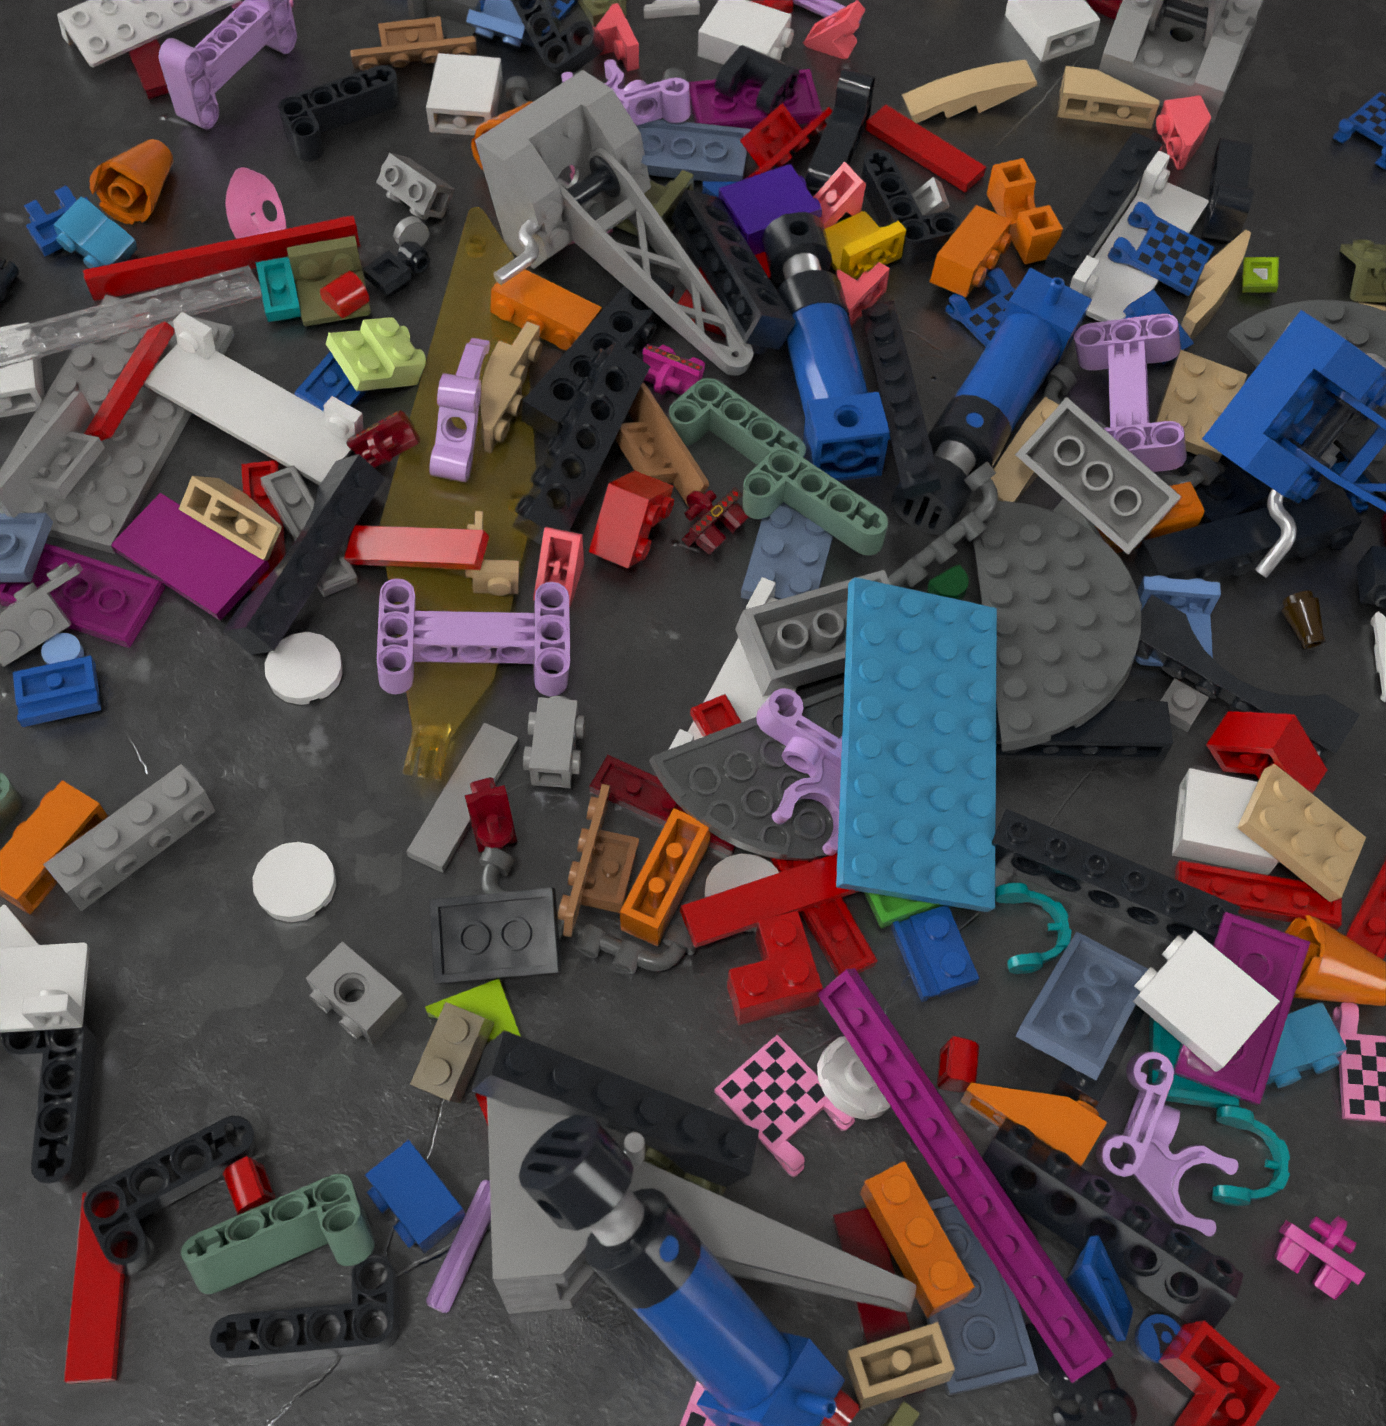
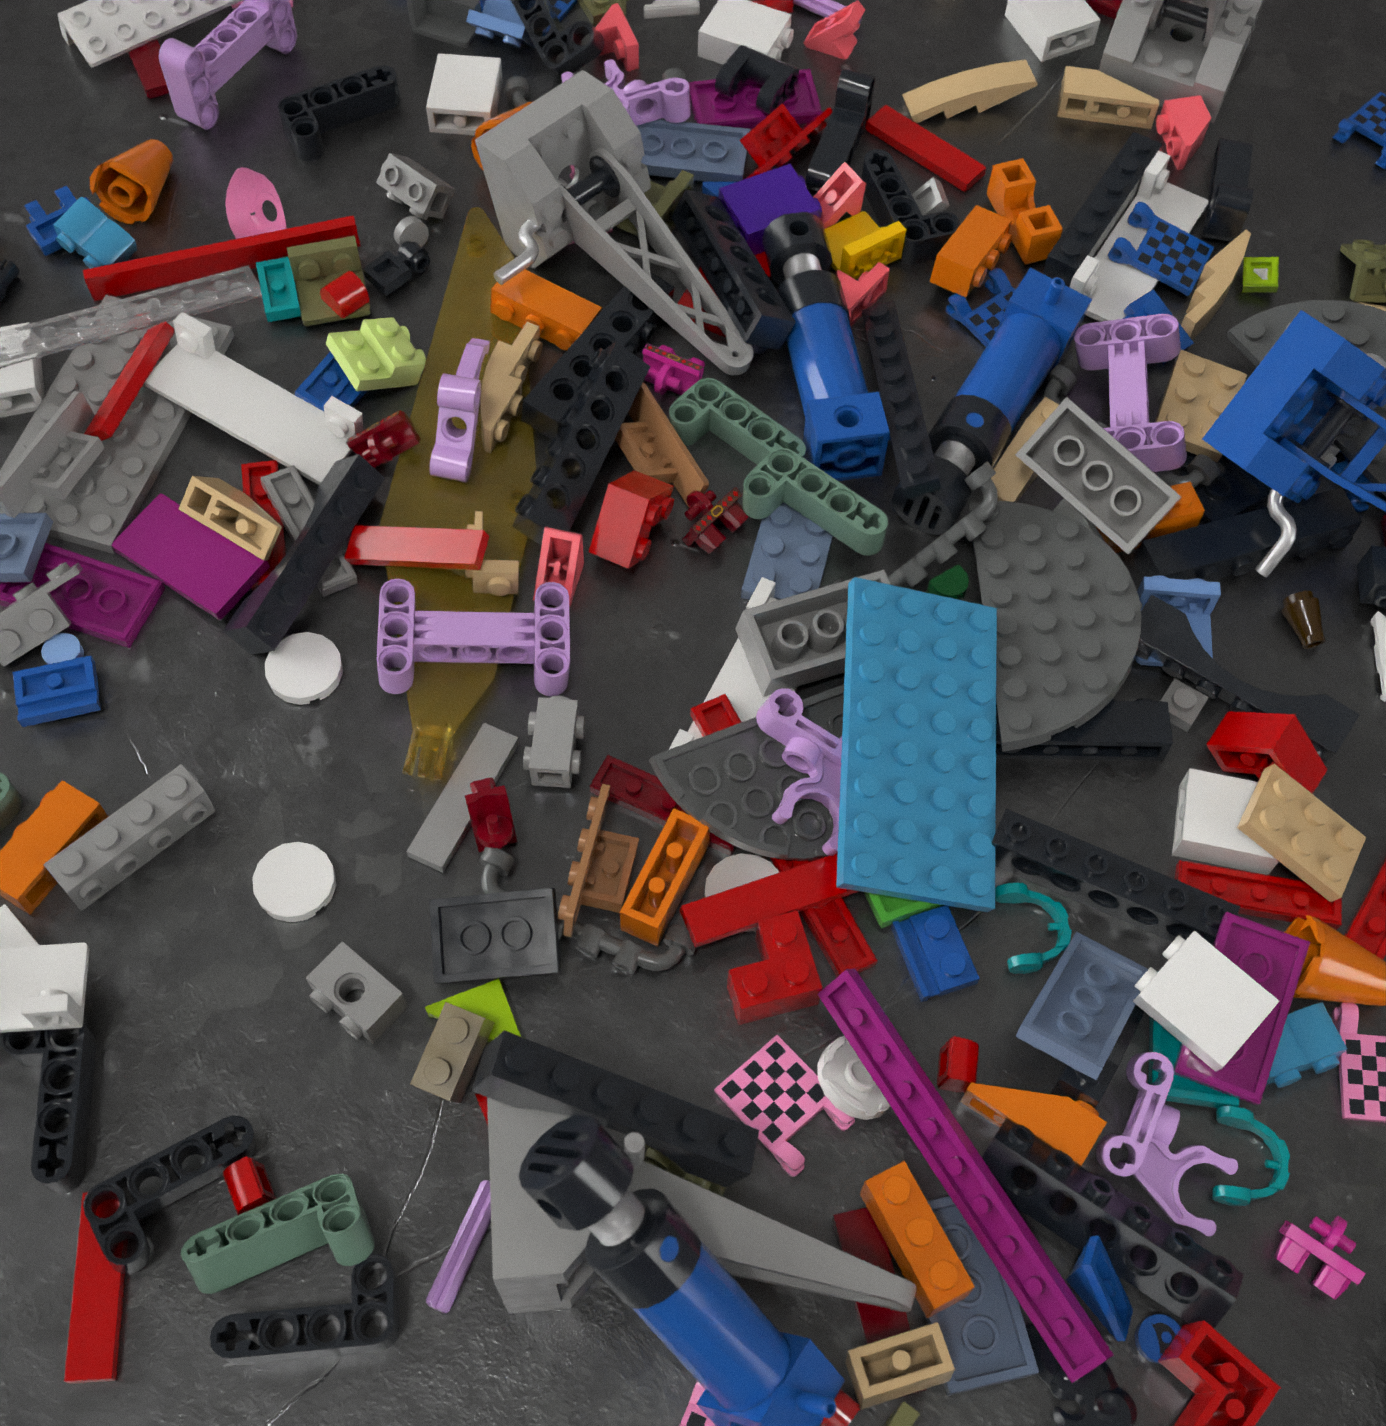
medium nougat bracket [350,16,477,70] -> none
blue brick [365,1140,465,1254] -> none

